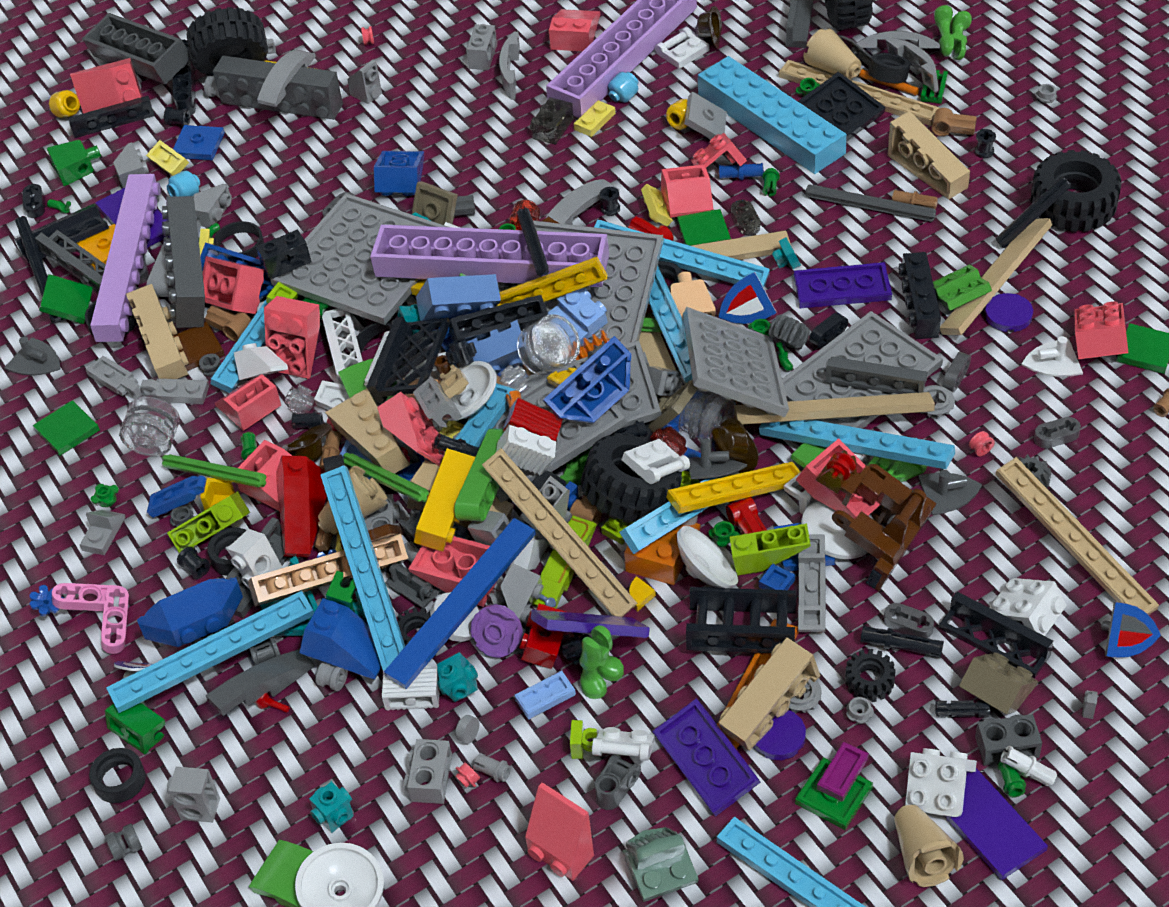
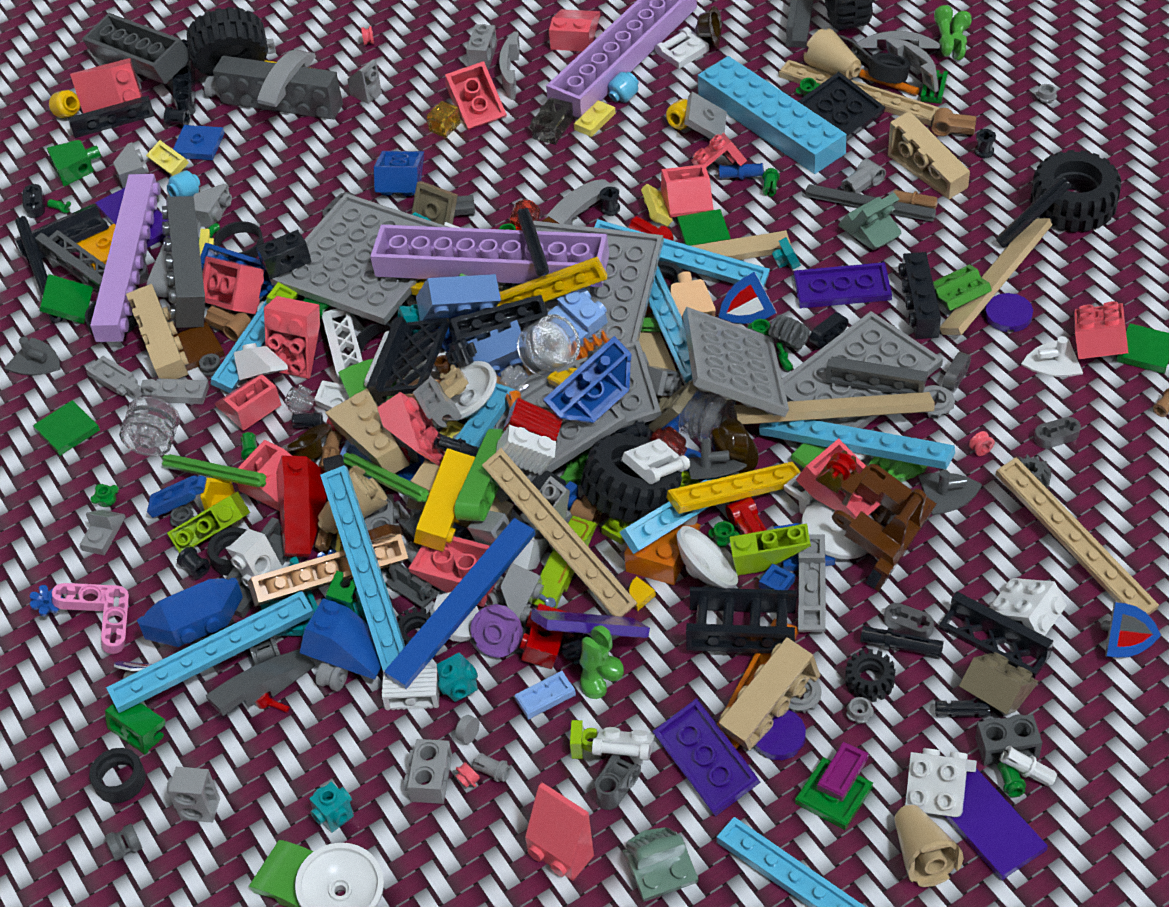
clear smoke plate [731,199,760,236] -> none
light grey tile [1082,690,1097,719] -> none
none -> clear yellow brick [427,101,461,138]
none -> coral slope [445,61,507,130]
none -> sand green piece [838,193,901,250]
none -> light grey piece [841,159,886,193]

